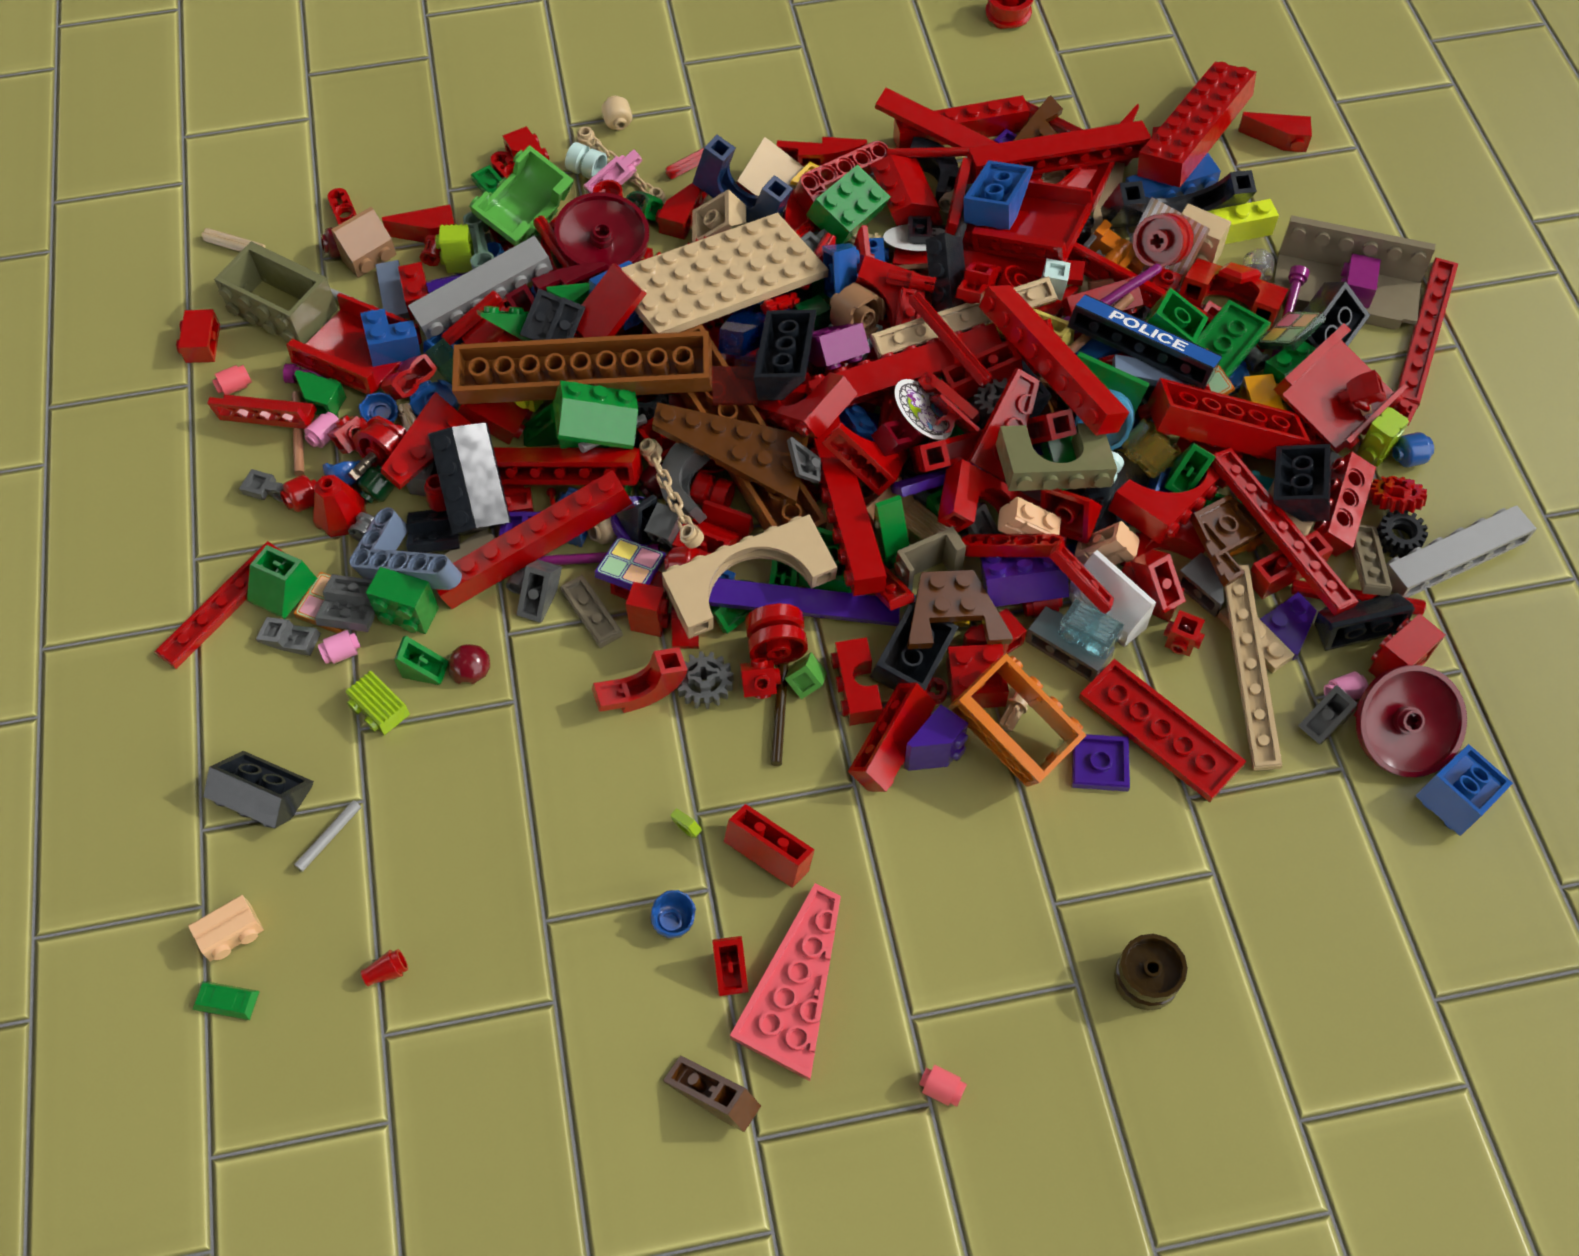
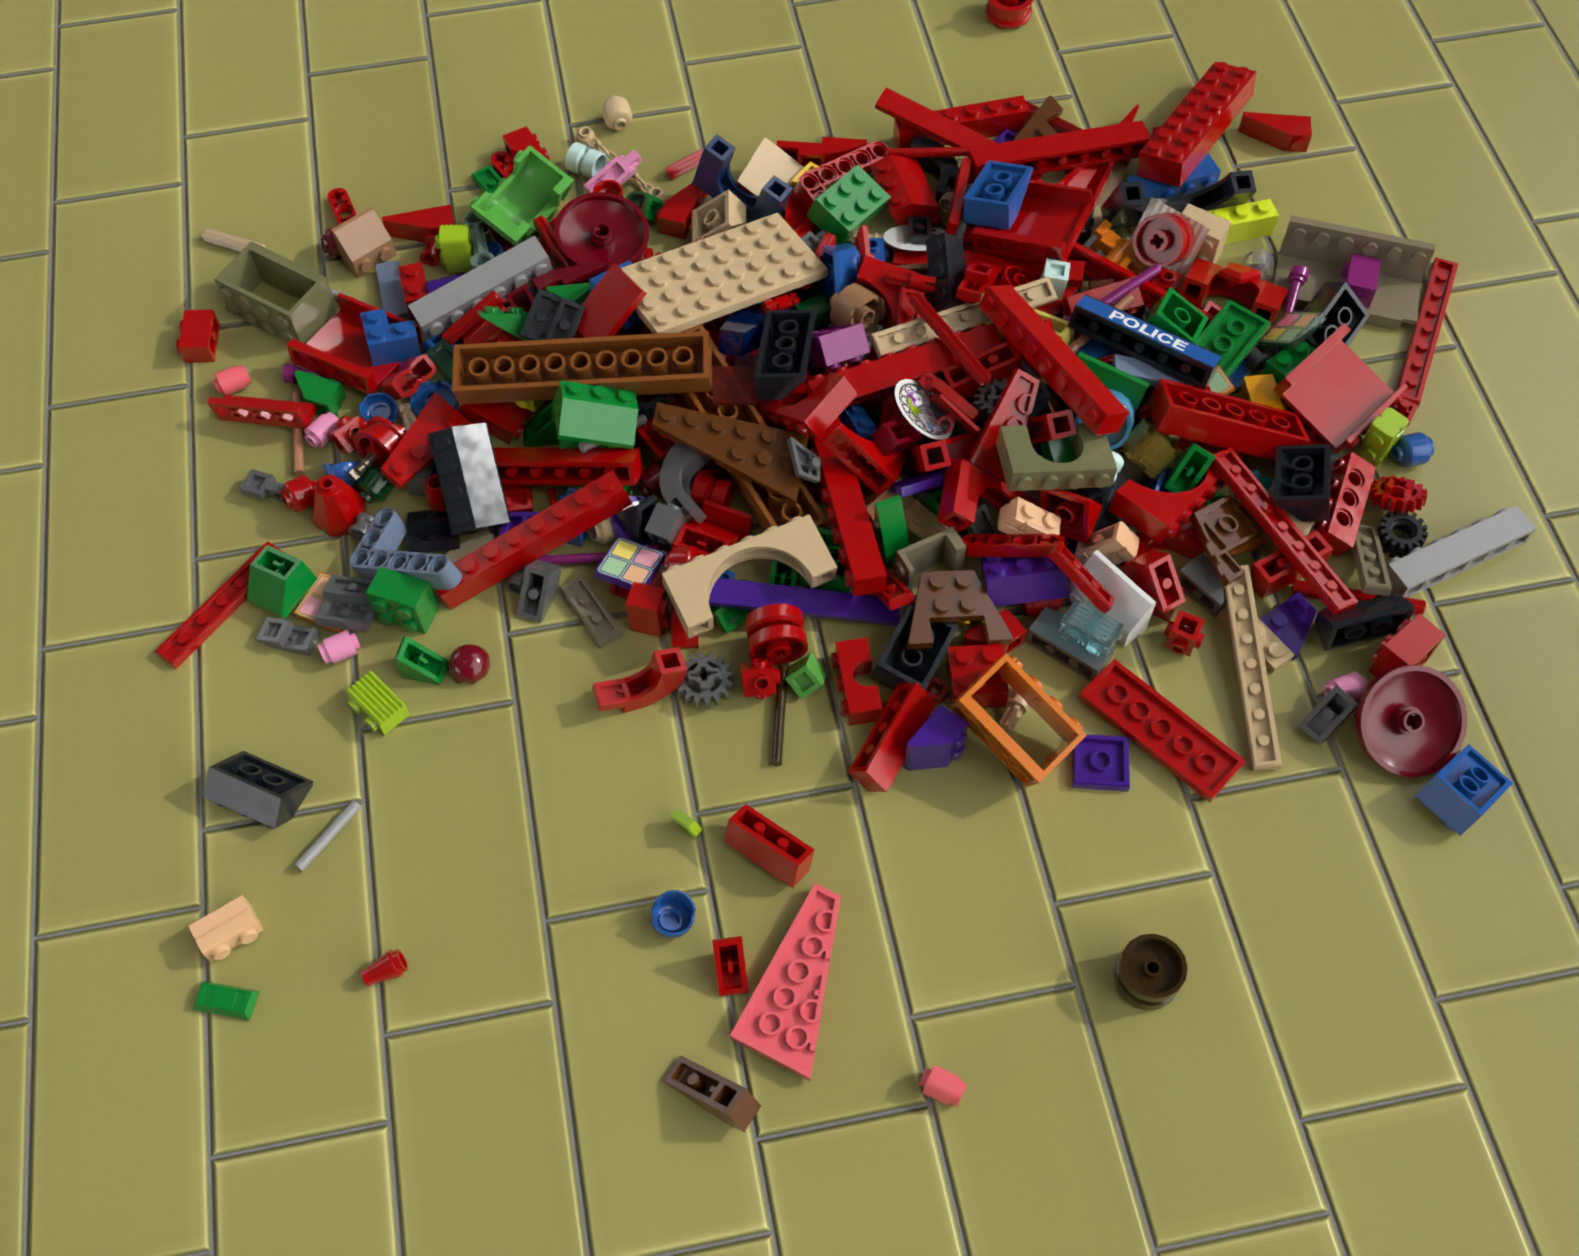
tan piece [639,438,704,548] -> none
red piece [1339,370,1387,416] -> none

